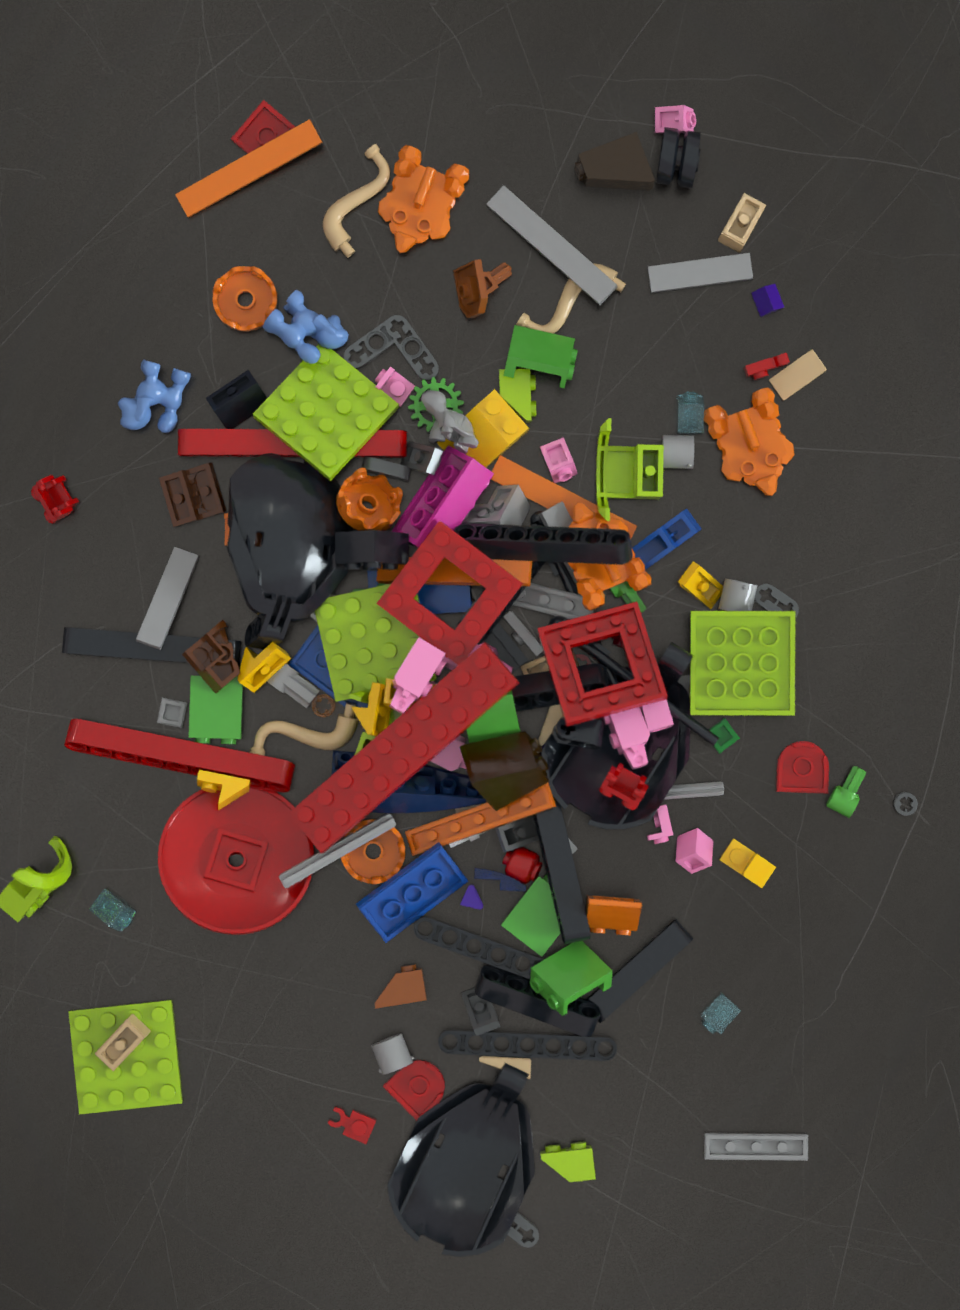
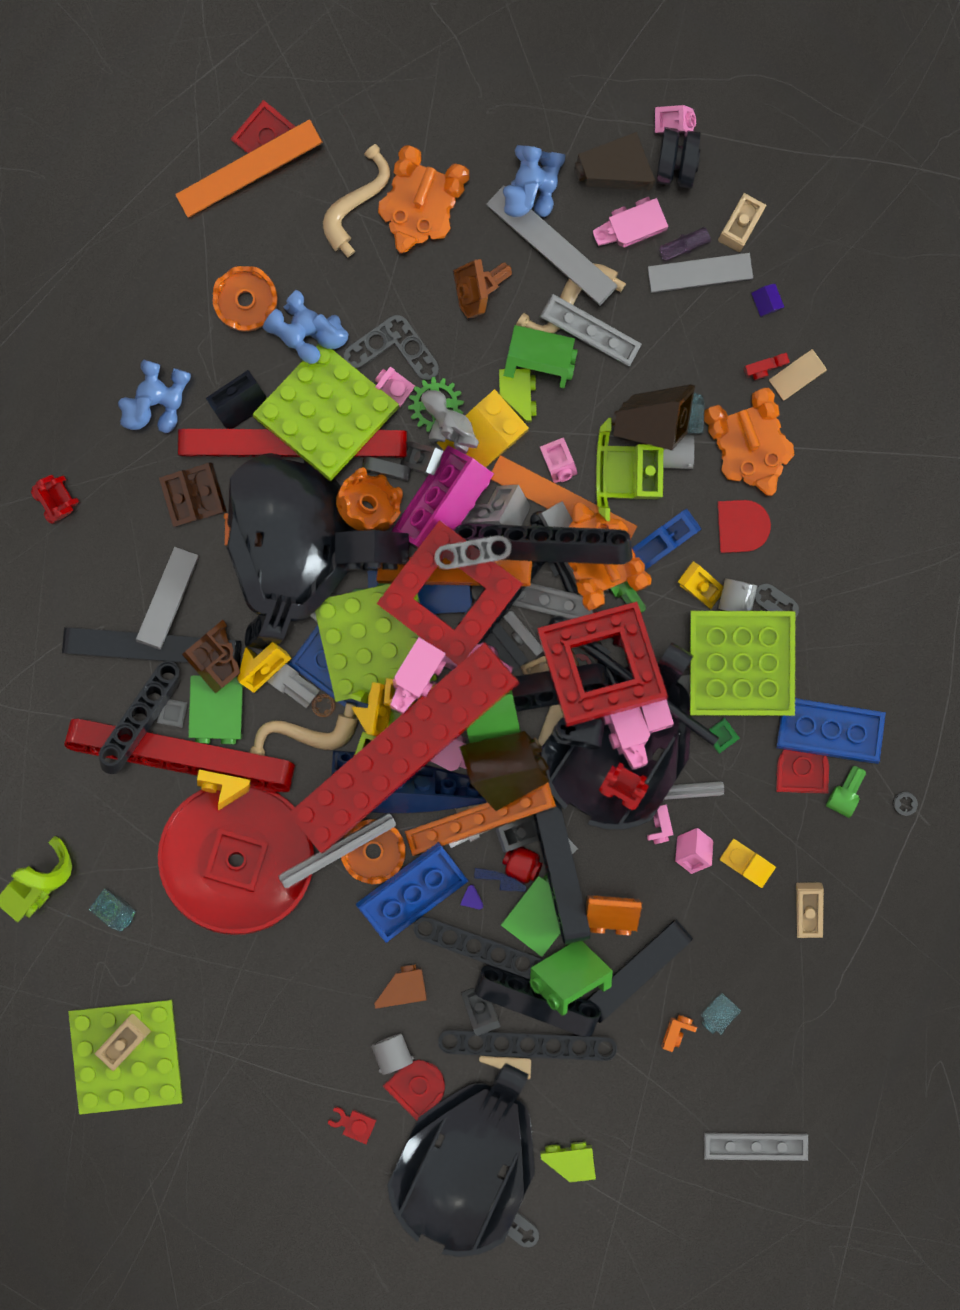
none -> black beam [99,661,180,774]
none -> light grey beam [435,536,511,569]
none -> medium blue animal [503,145,566,217]
none -> light grey tile [539,294,642,367]
none -> bright pink hinge [593,197,668,248]
none -> dark brown slope [612,384,695,450]
none -> clear purple axle [659,227,711,260]
none -> orange bracket [661,1015,697,1052]
none -> red tile [718,500,771,553]
none -> blue tile [776,698,886,764]
none -> tan slope [796,882,824,938]

